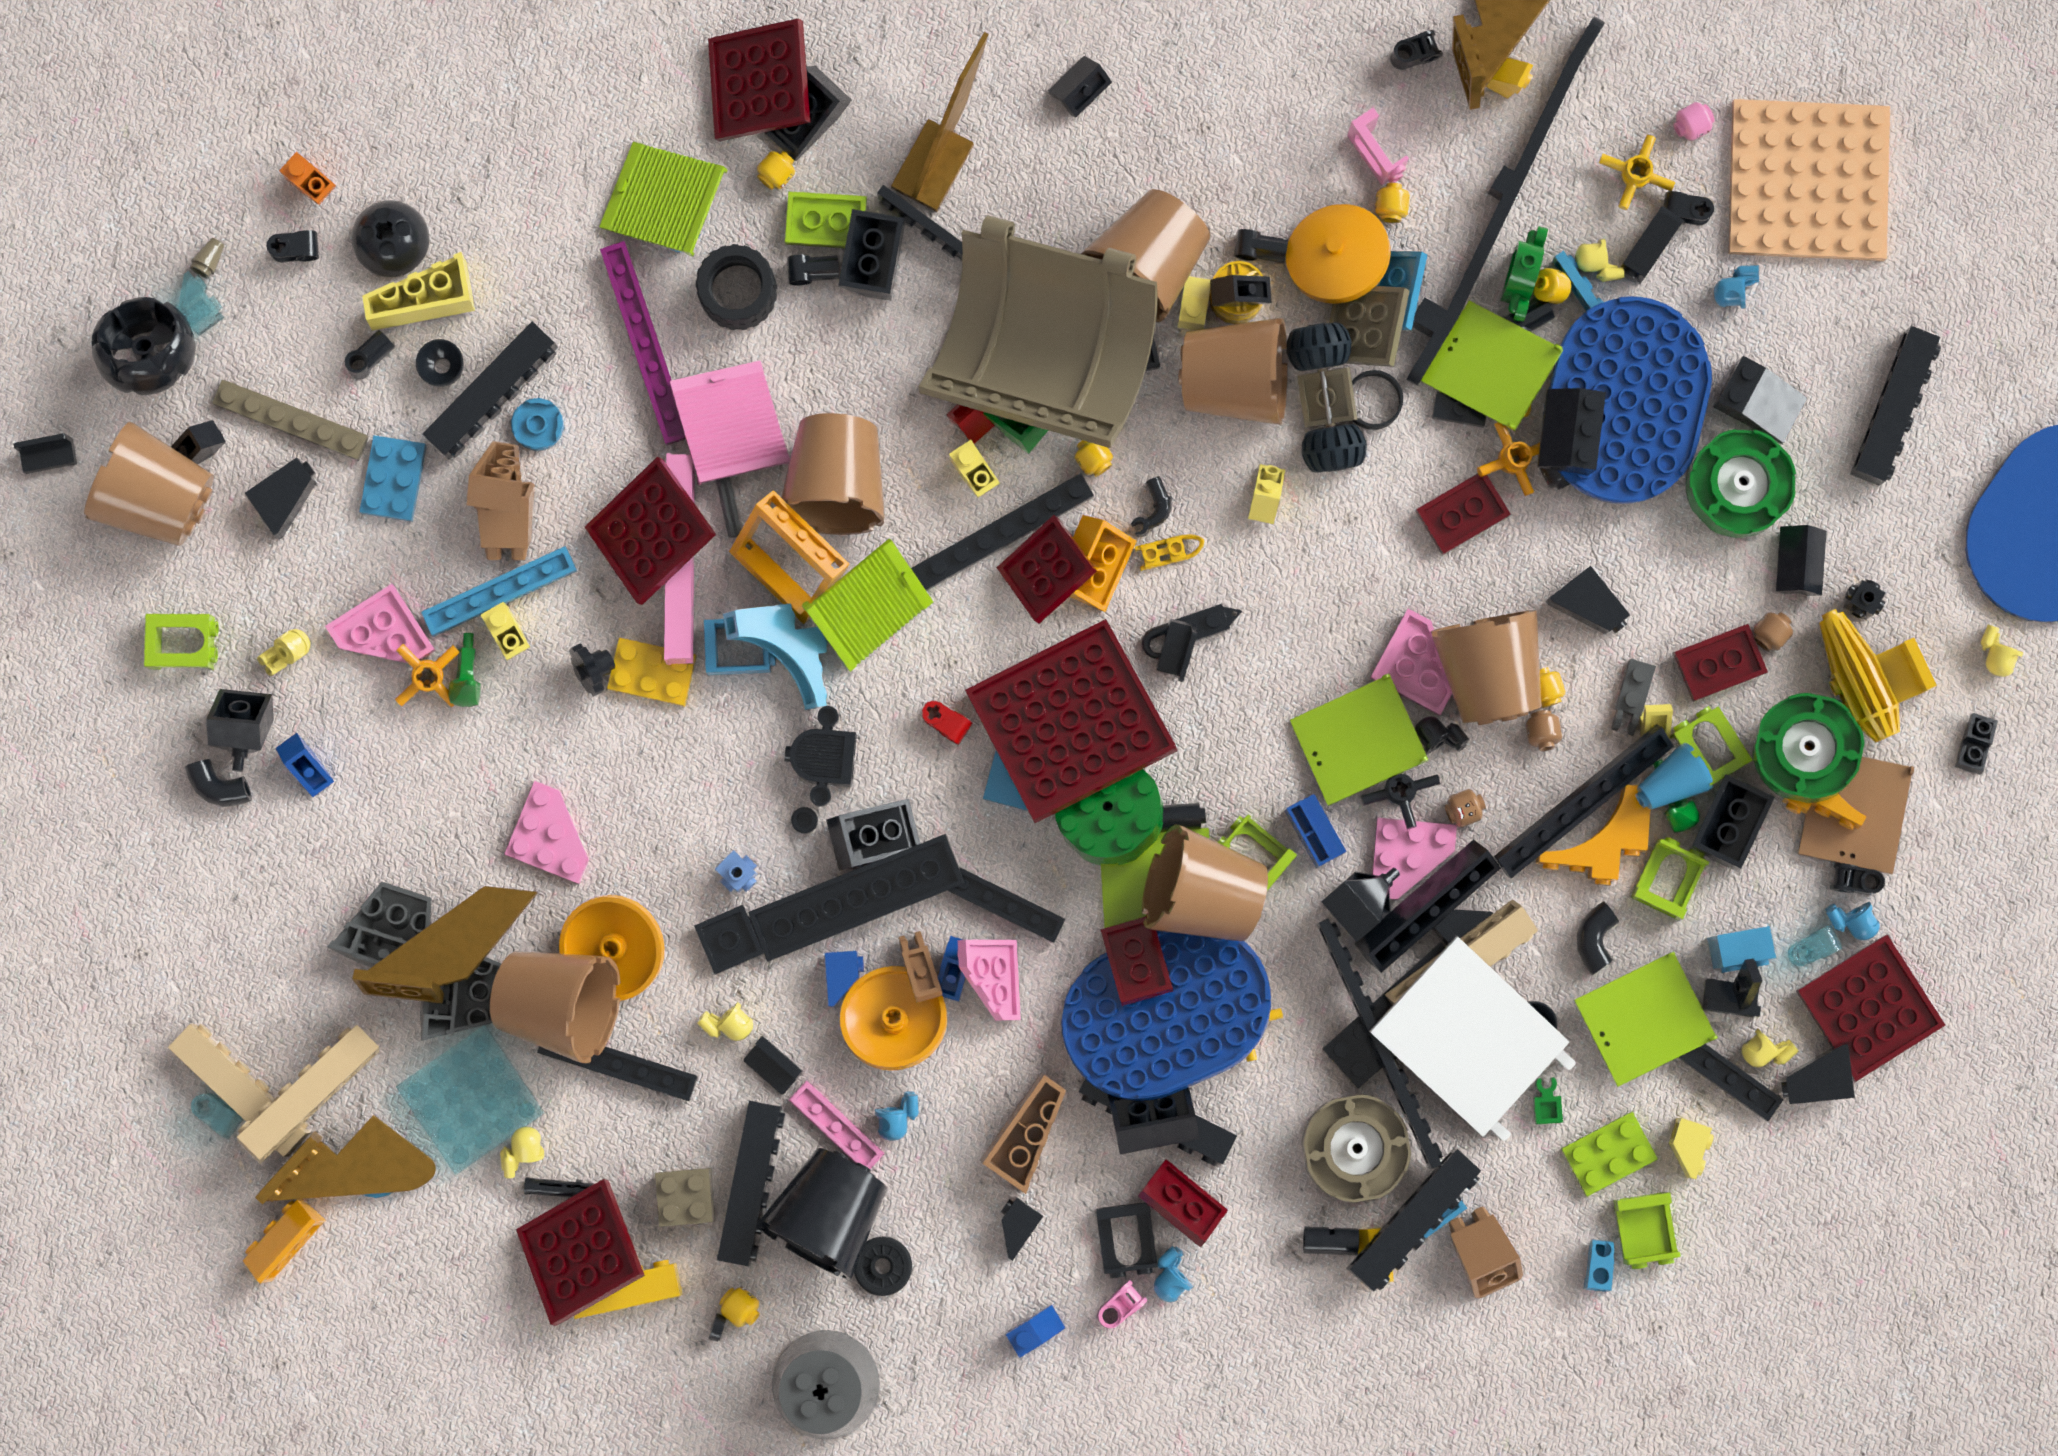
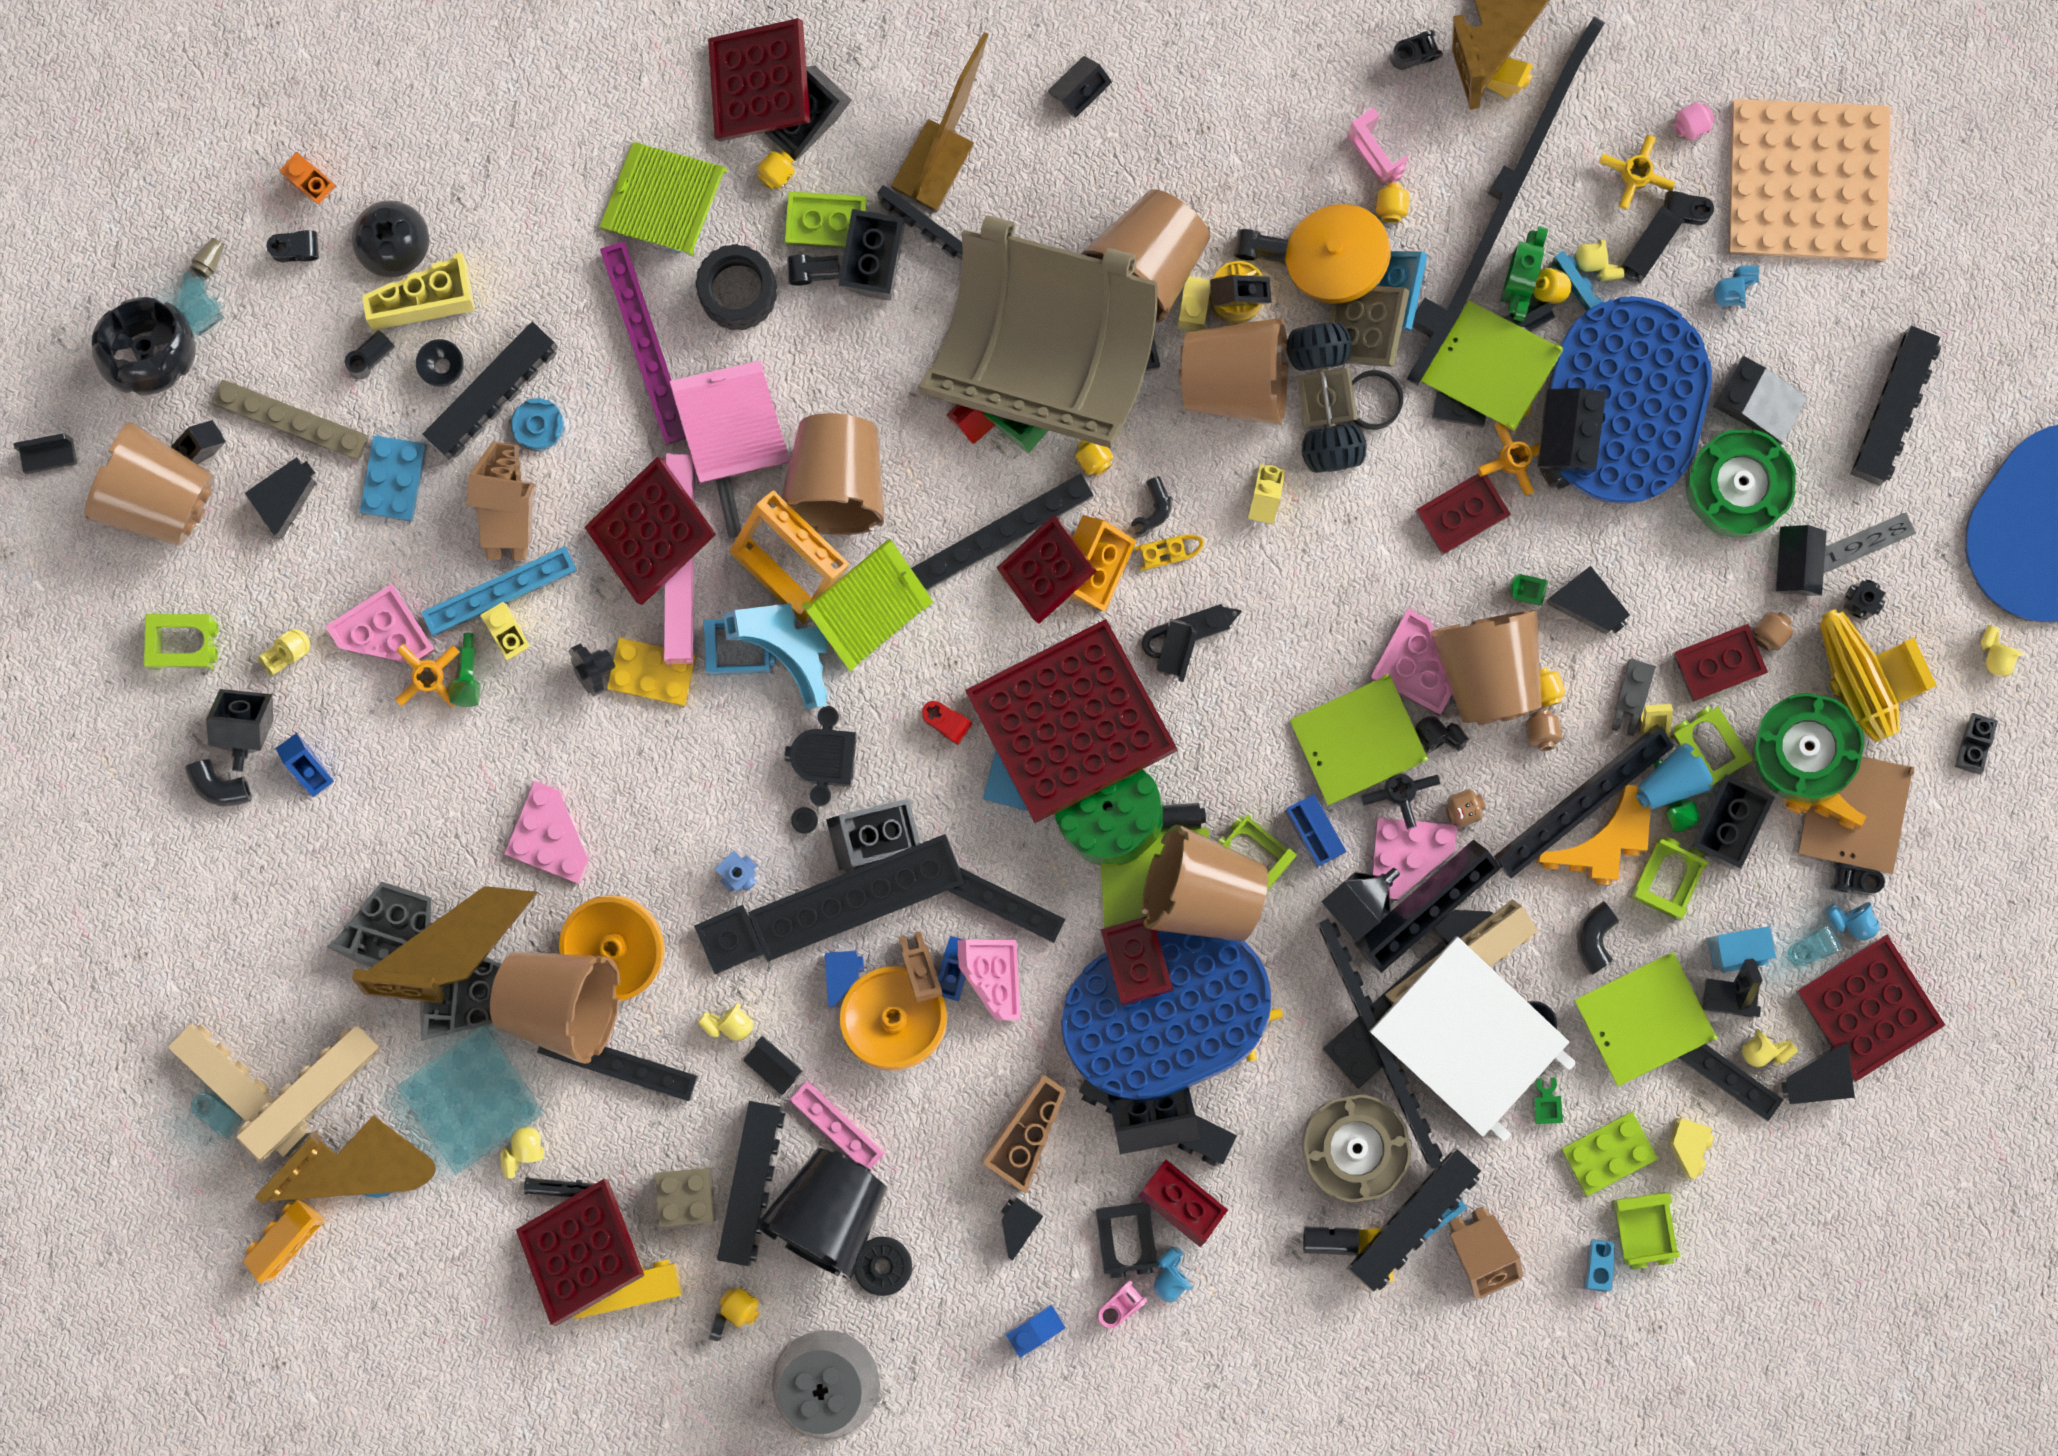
dark azure piece [875,1091,919,1141] -> none
light yellow slope [949,440,1000,498] -> none
none -> green plate [1508,574,1548,606]
none -> flat silver sticker [1824,512,1916,573]

